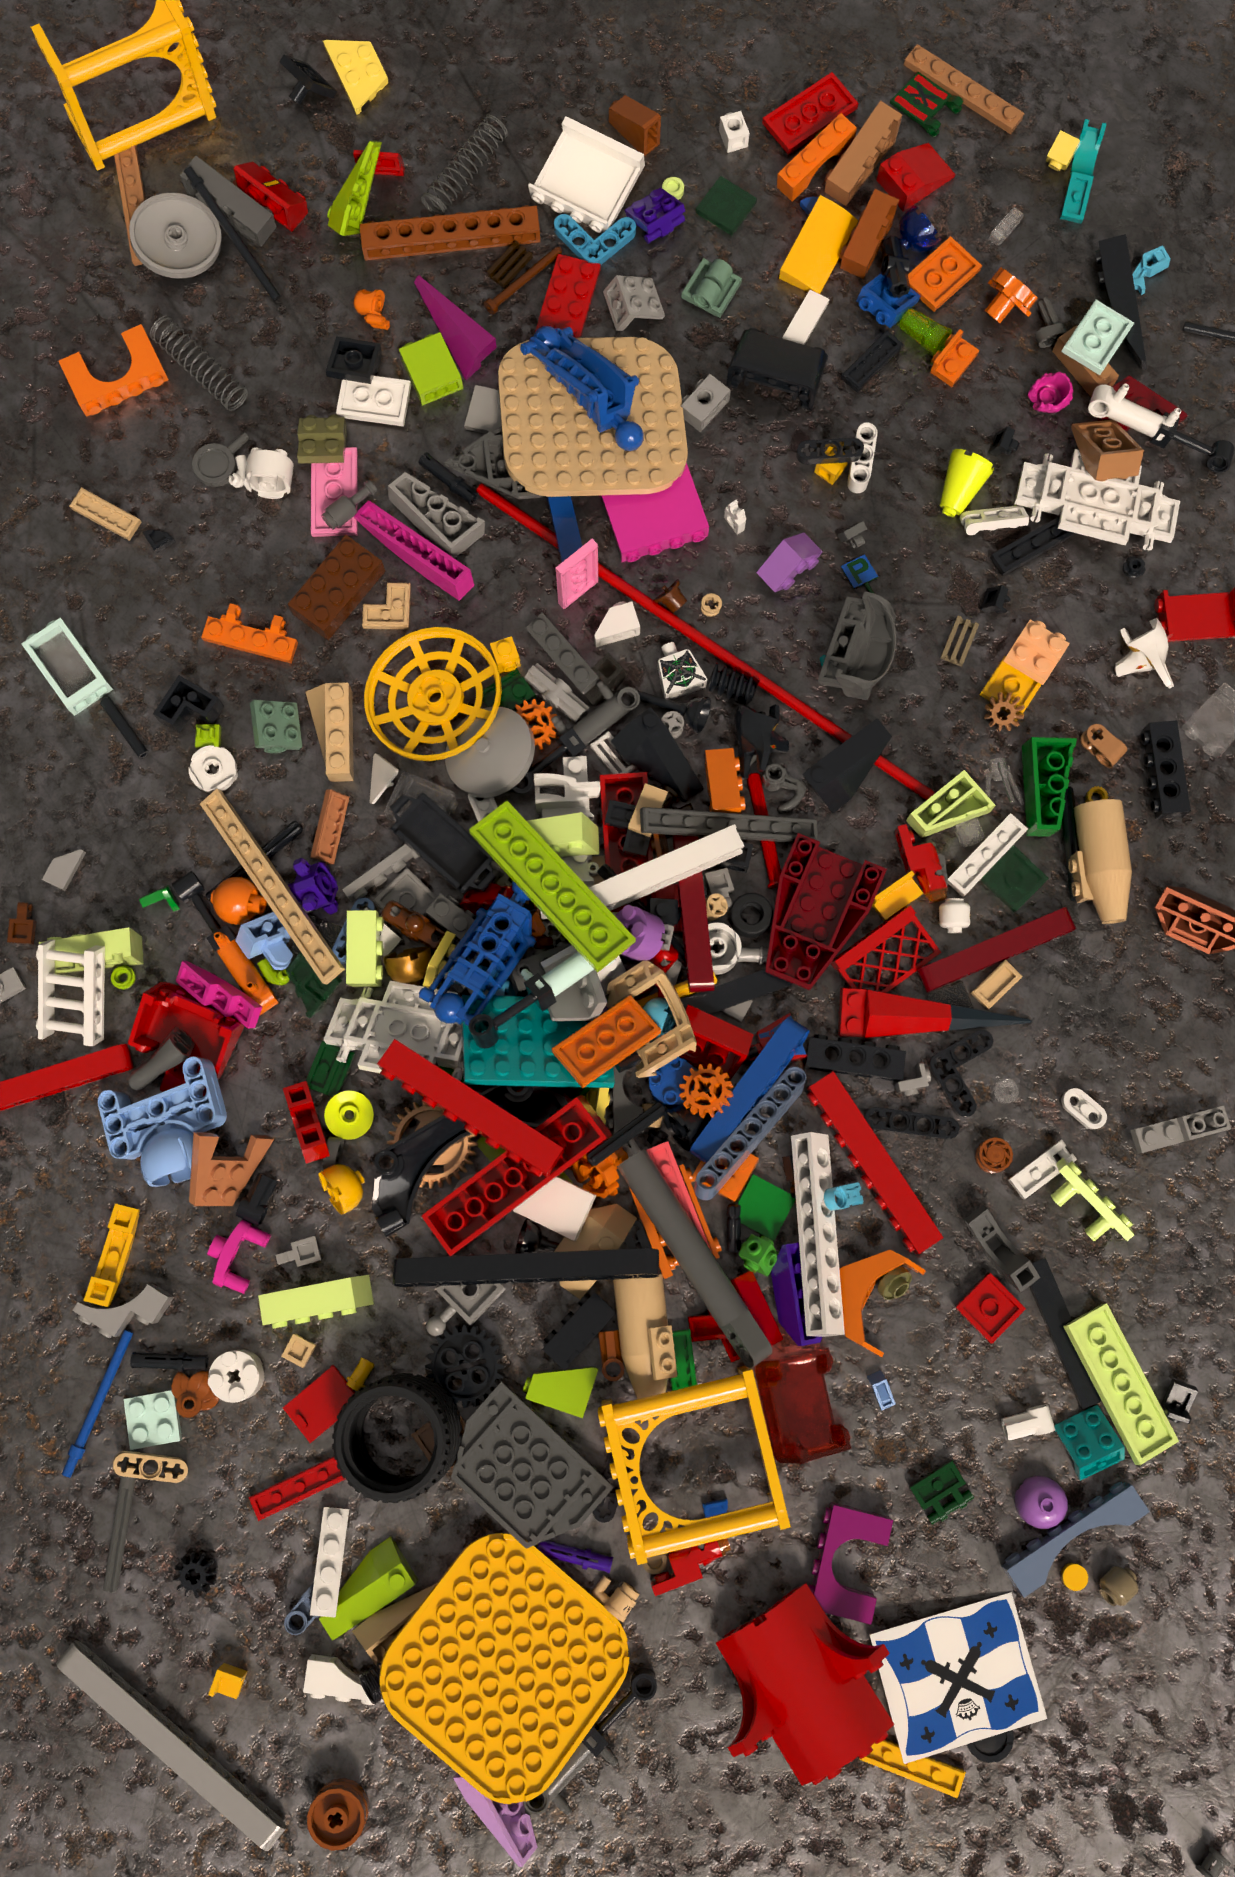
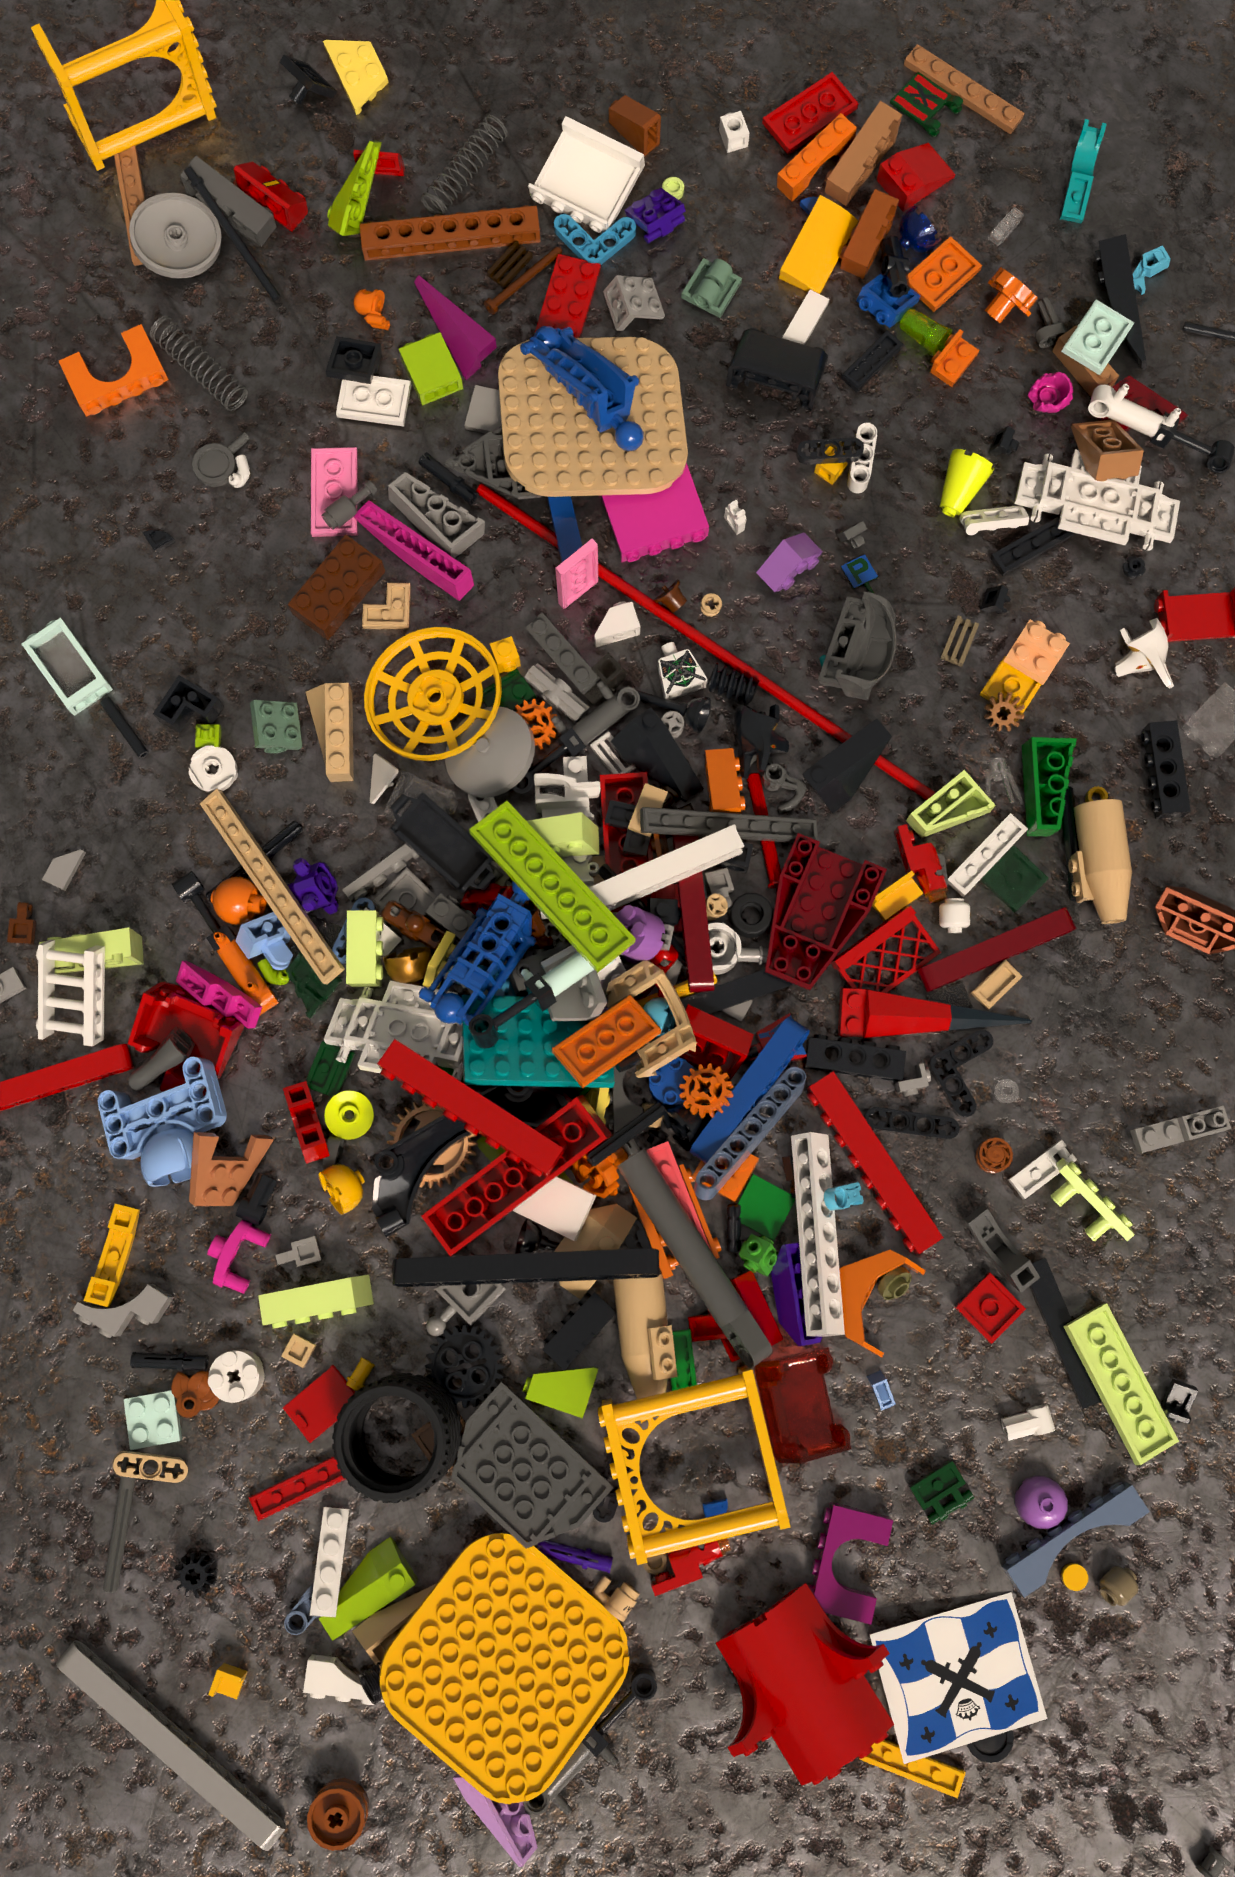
blue bar [62,1330,134,1478] -> none
tan plate [69,487,142,541] -> none
lime plate [111,965,136,990] -> none
green tile [139,885,180,912] -> none
orange hinge [201,603,298,664] -> none
white brick [244,448,294,499] -> none
olive plate [297,414,347,464] -> none
nougat plate [310,789,350,865] -> none
dark orange piece [599,1330,625,1381] -> none
light grey brick [681,374,731,432] -> none
clear green tile [696,176,757,235] -> none
clear plate [954,817,986,848] -> none
light yellow brick [1046,130,1080,171] -> none
teal bracket [1054,1405,1125,1481] -> none
white plate [1061,1088,1107,1129] -> none
medium nougat piece [1080,724,1128,768] -> none

